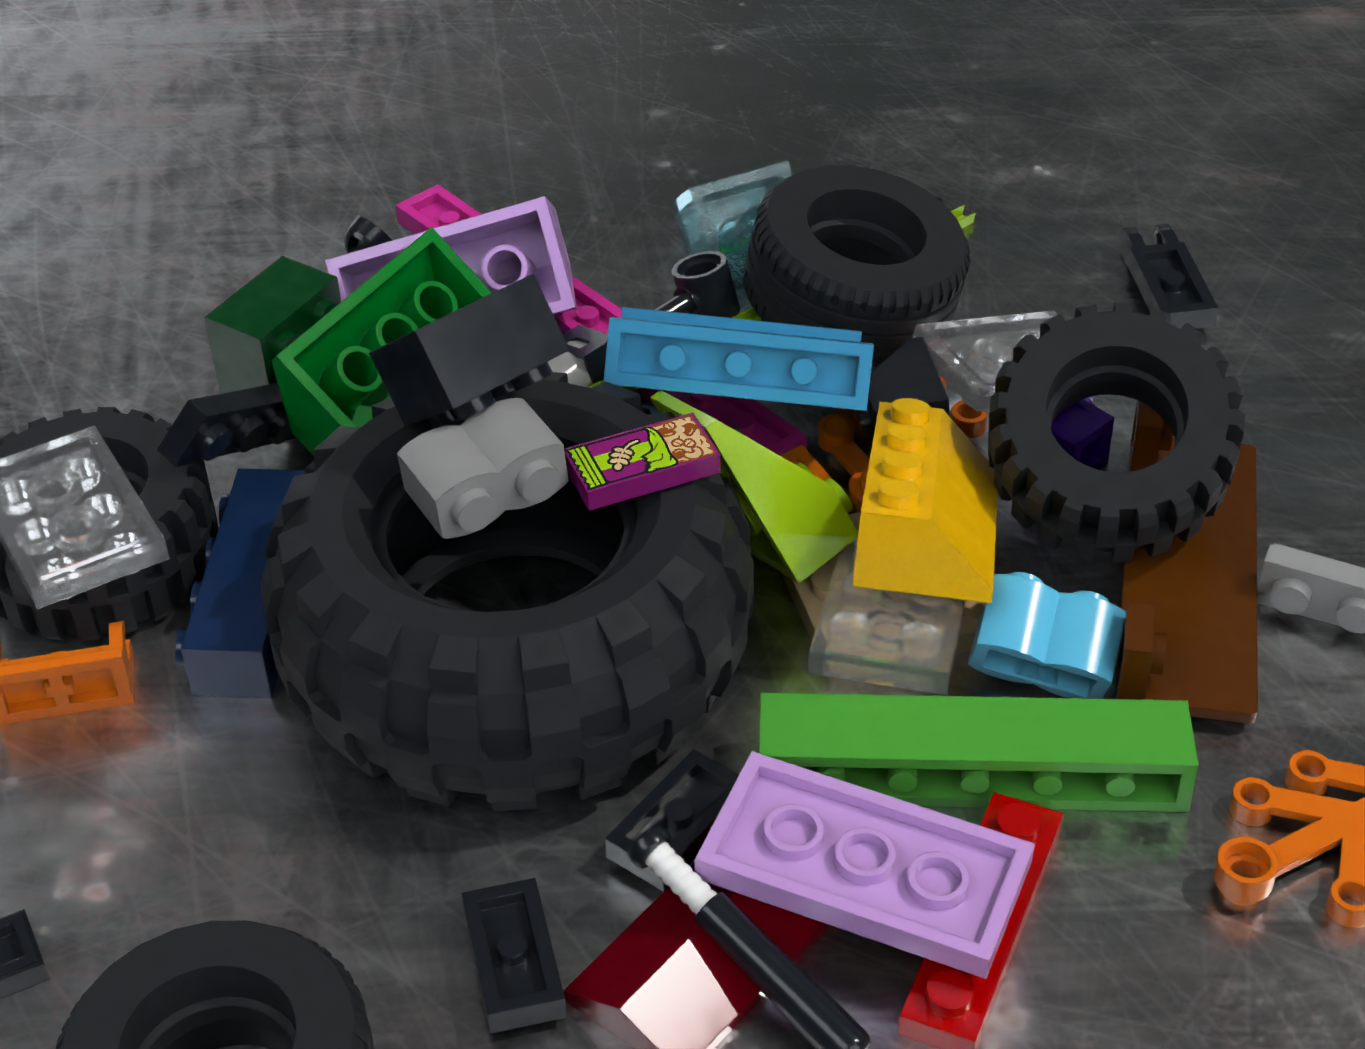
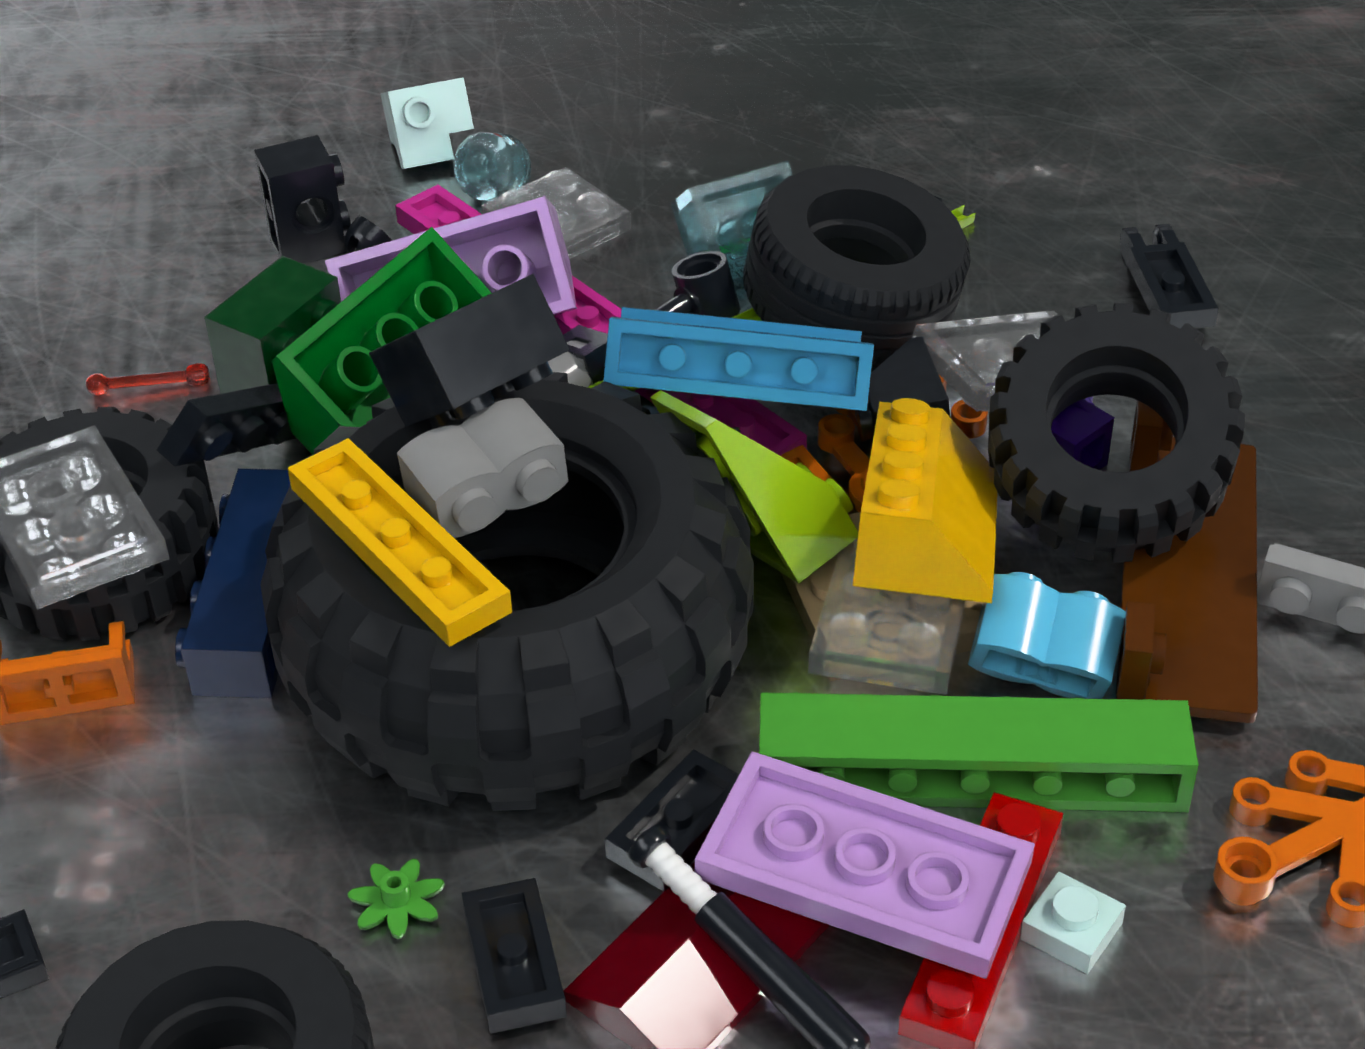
tile [564,413,721,511] -> none
none -> clear red hinge [86,363,210,396]
none -> black brick [254,135,351,264]
none -> yellow plate [287,438,512,647]
none -> bright green plant [348,859,445,939]
none -> light aqua brick [380,77,474,169]
none -> clear light blue head [453,132,531,201]
none -> clear plate [481,167,631,259]
none -> light aqua plate [1020,871,1126,975]

